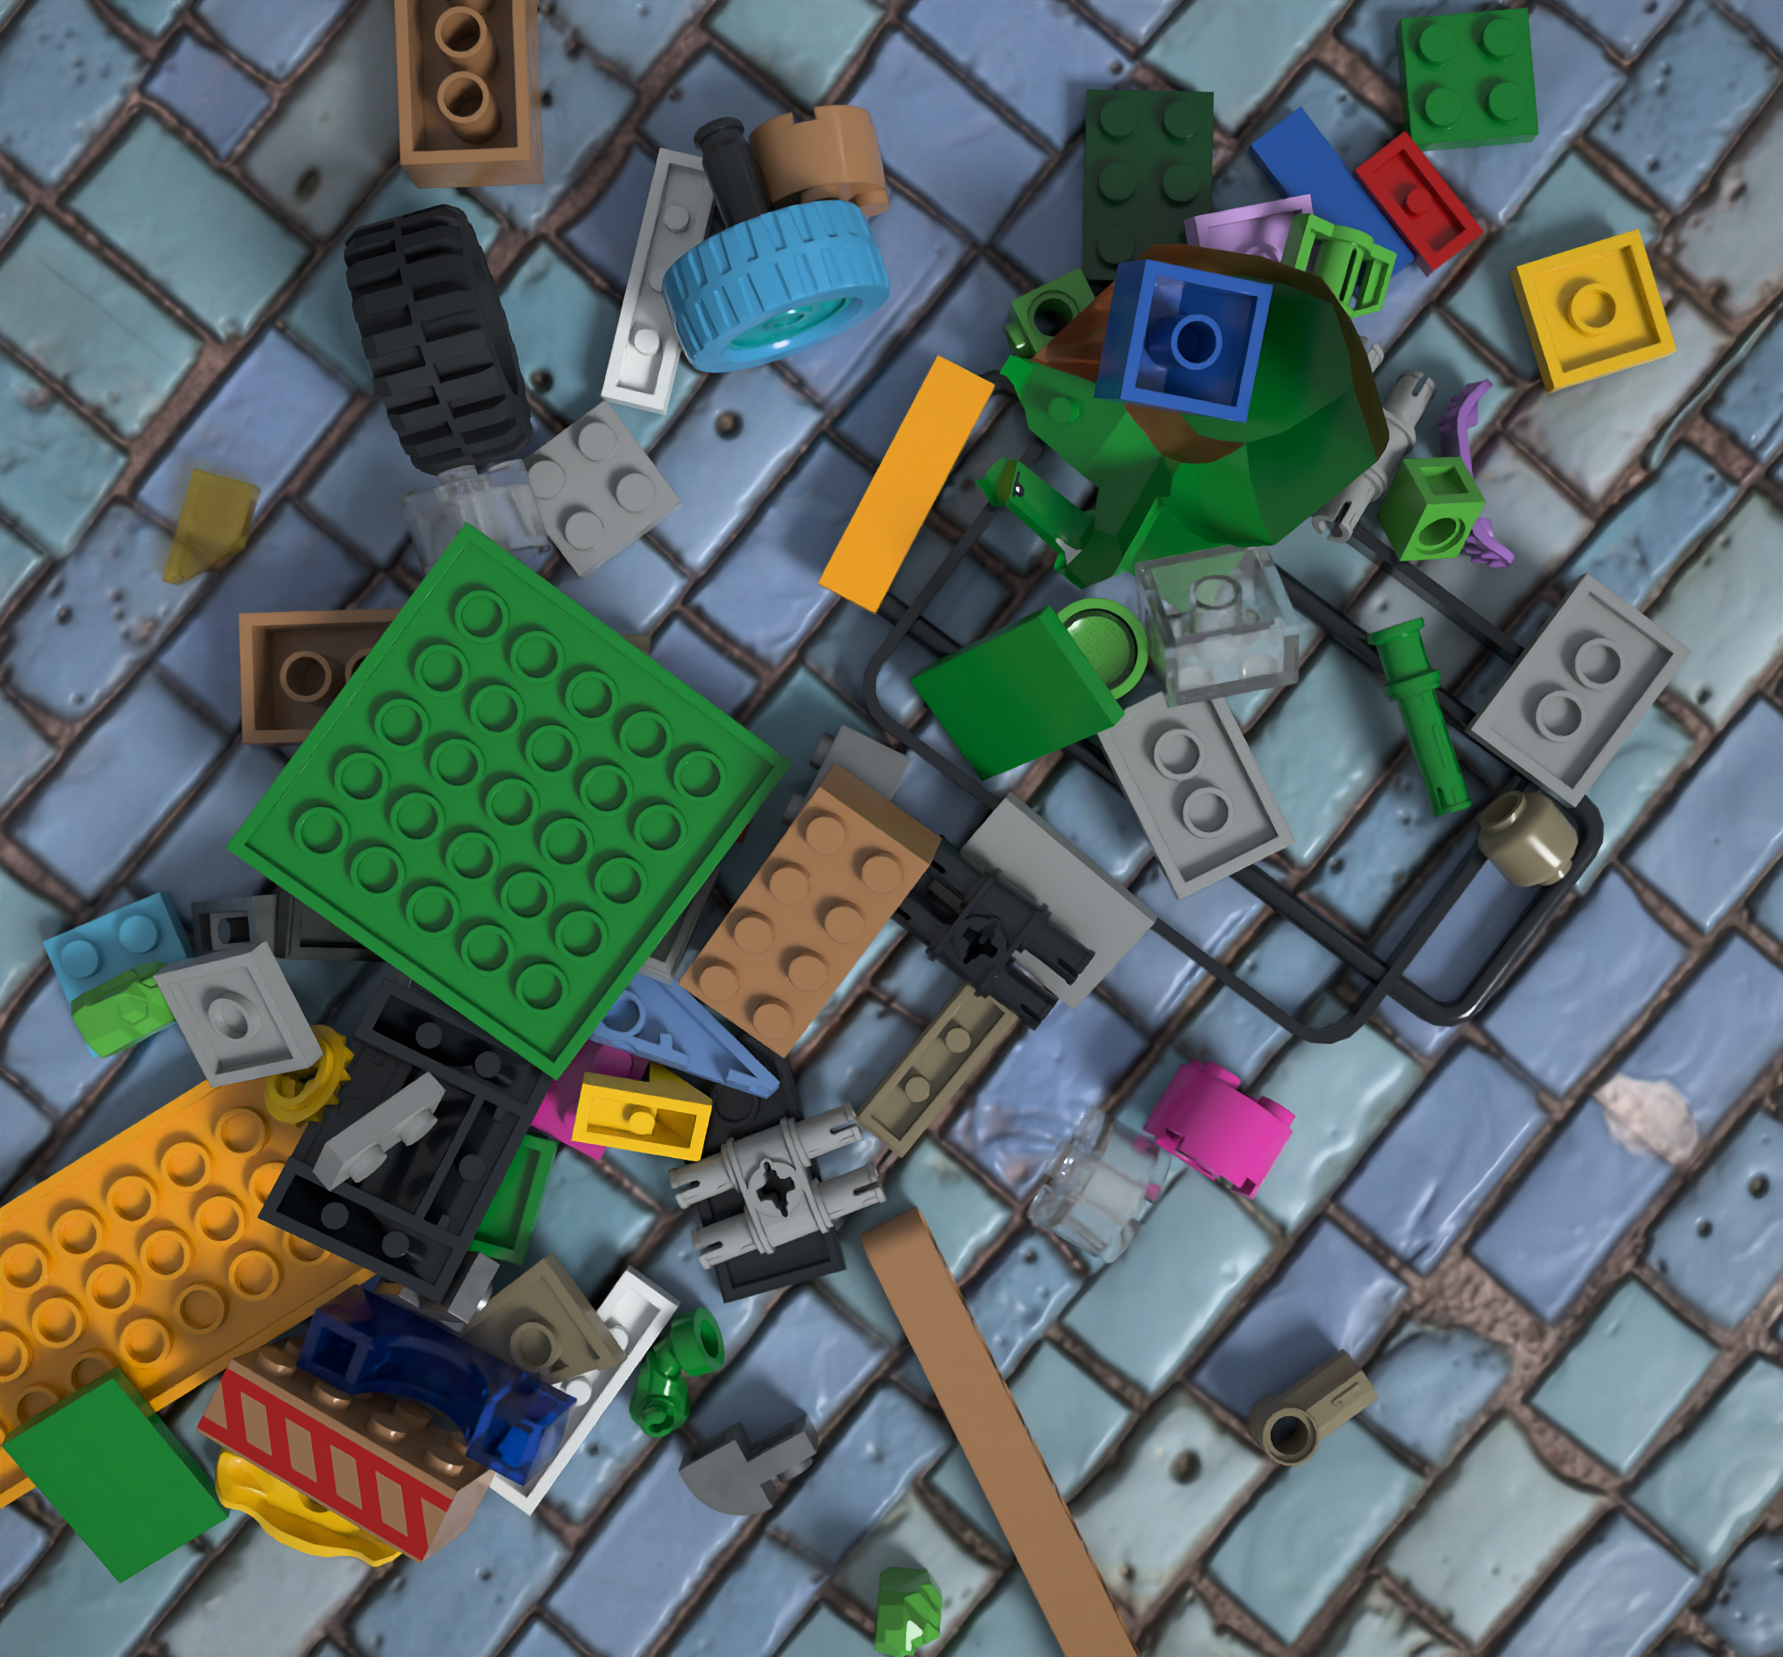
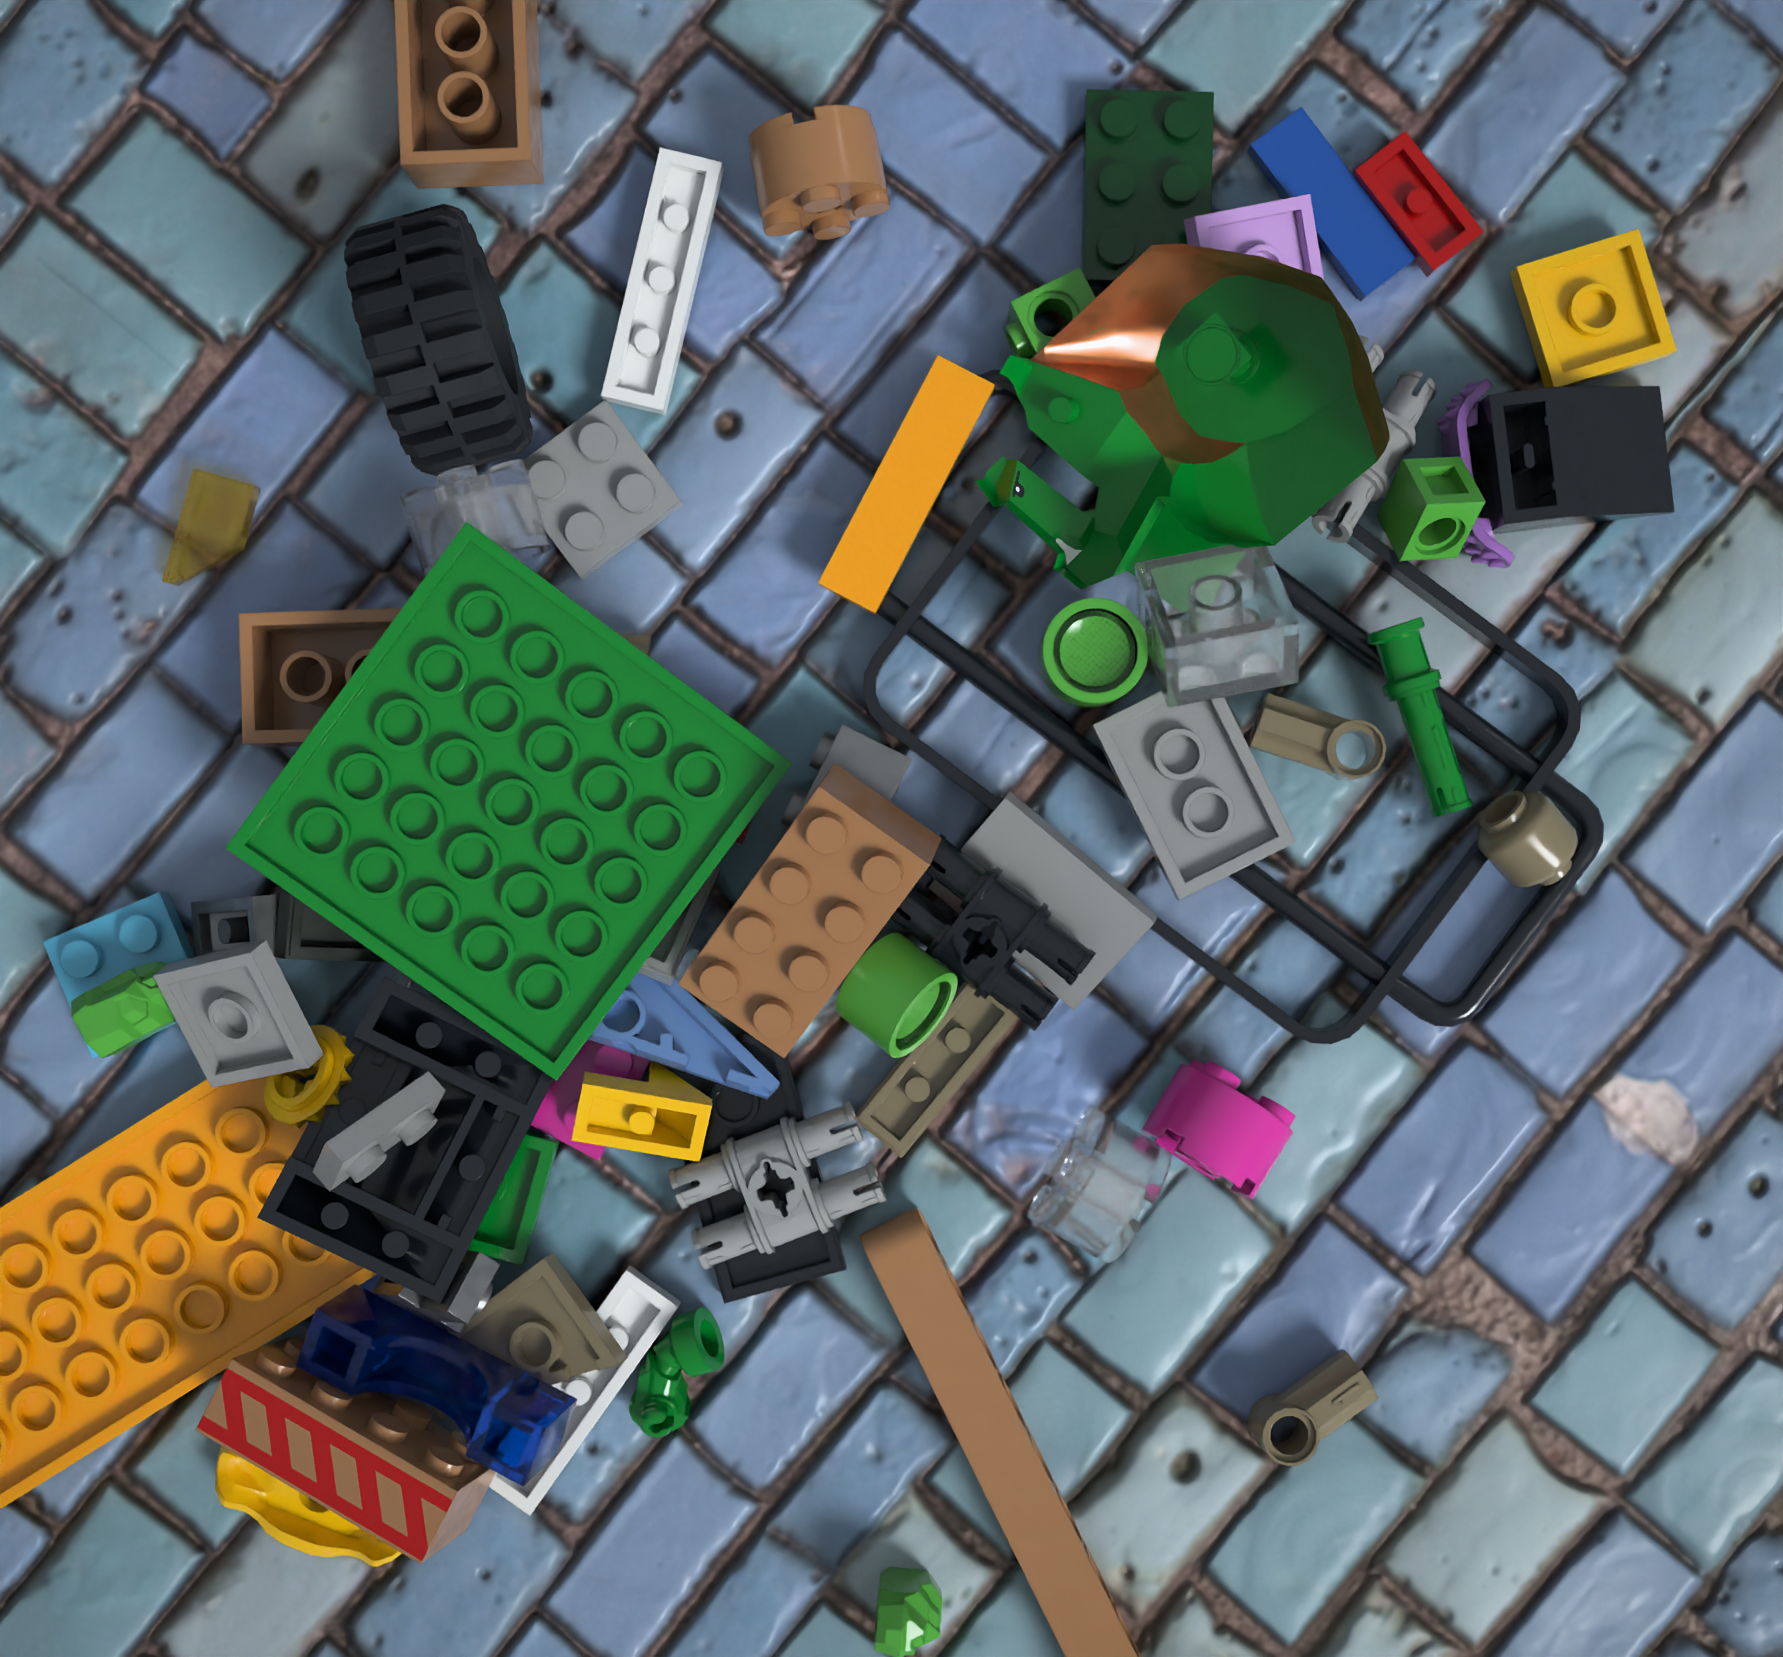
green tile [1,1366,231,1583] -> none
dark azure wheel [662,117,891,373] -> none
flat silver brick [678,1413,819,1516] -> none
green tile [910,605,1125,781] -> none
blue slope [1093,259,1273,423] -> none
bright green piece [1280,213,1397,320] -> none
green plate [1395,8,1539,152] -> none
light grey plate [1464,573,1692,808] -> none
none -> bright green piece [836,932,958,1058]
none -> dark tan piece [1248,693,1386,781]
none -> black slope [1470,386,1675,534]

